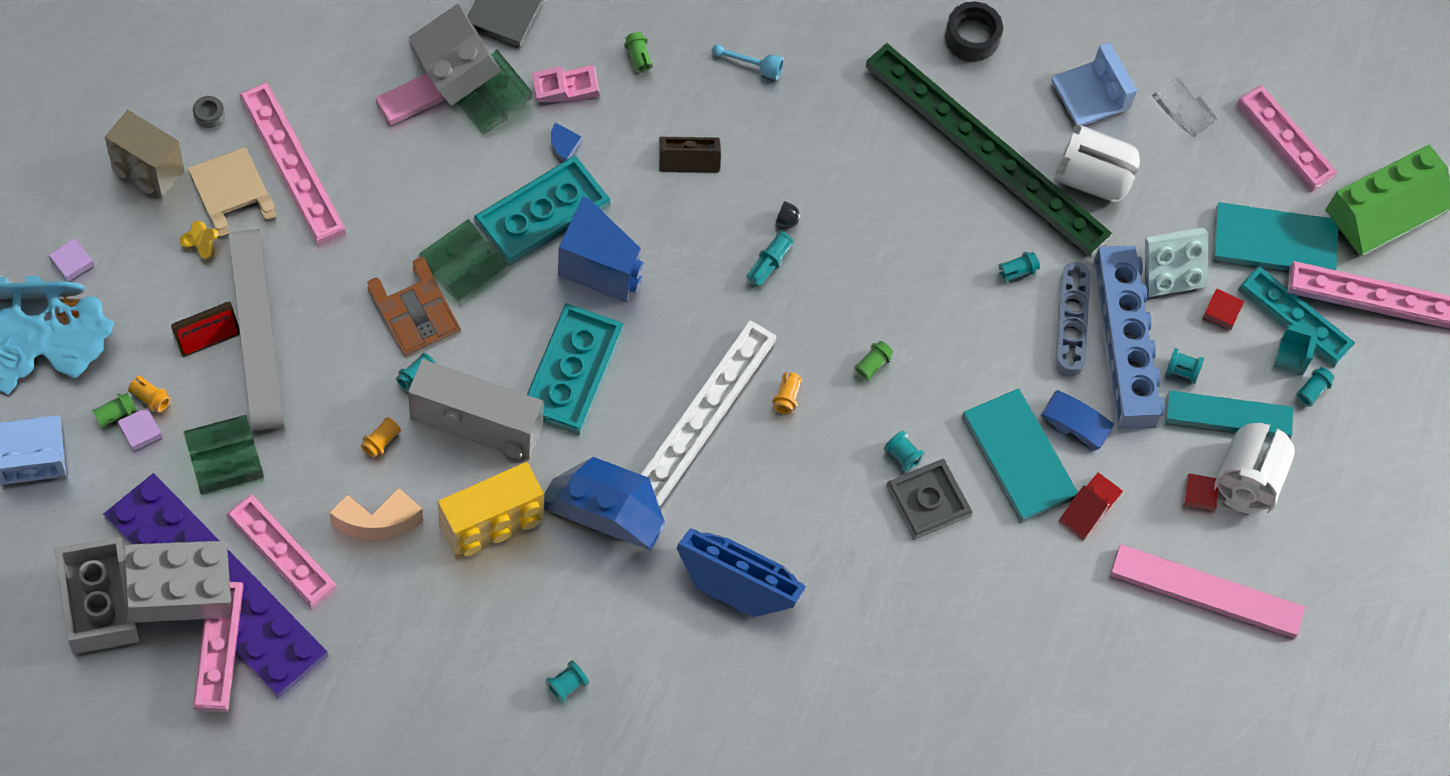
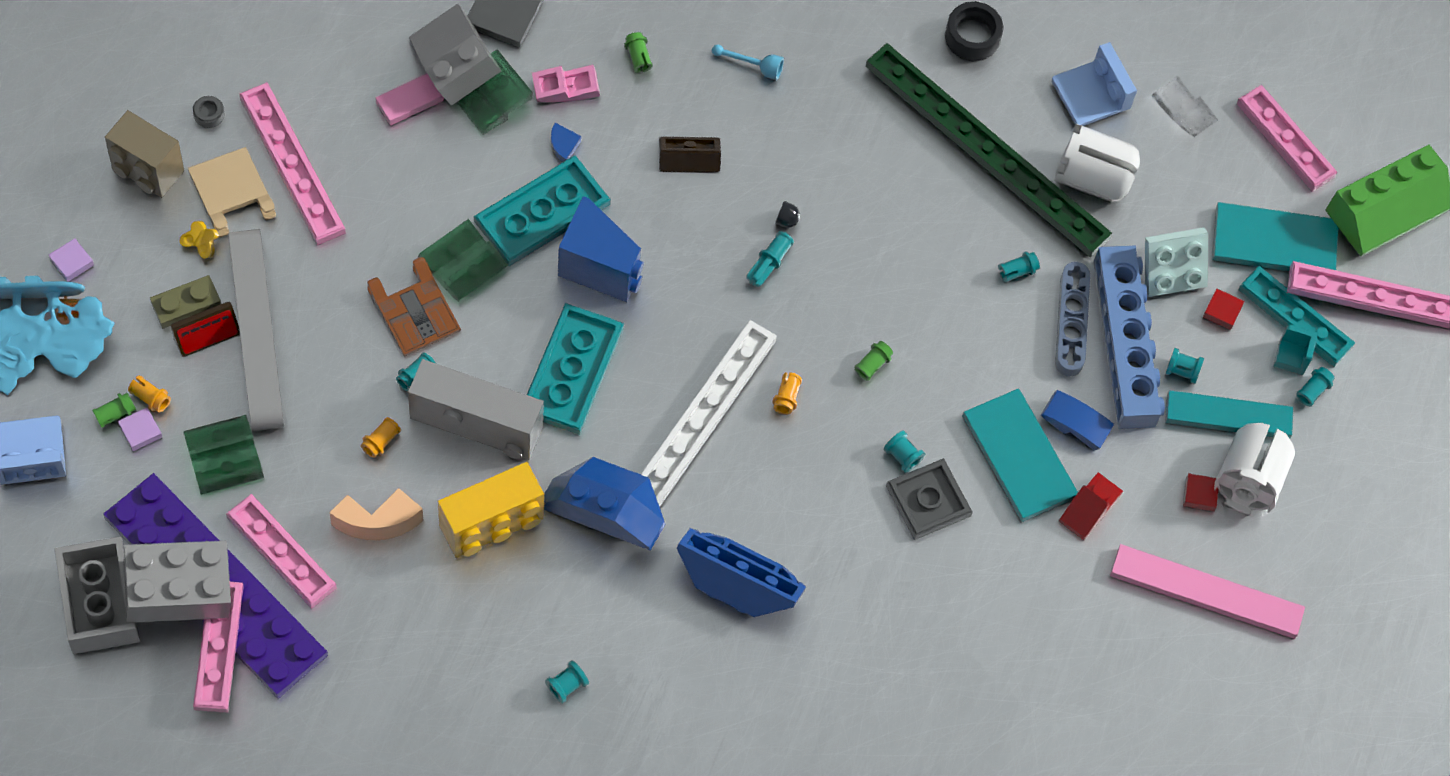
none -> olive plate [150,275,221,329]

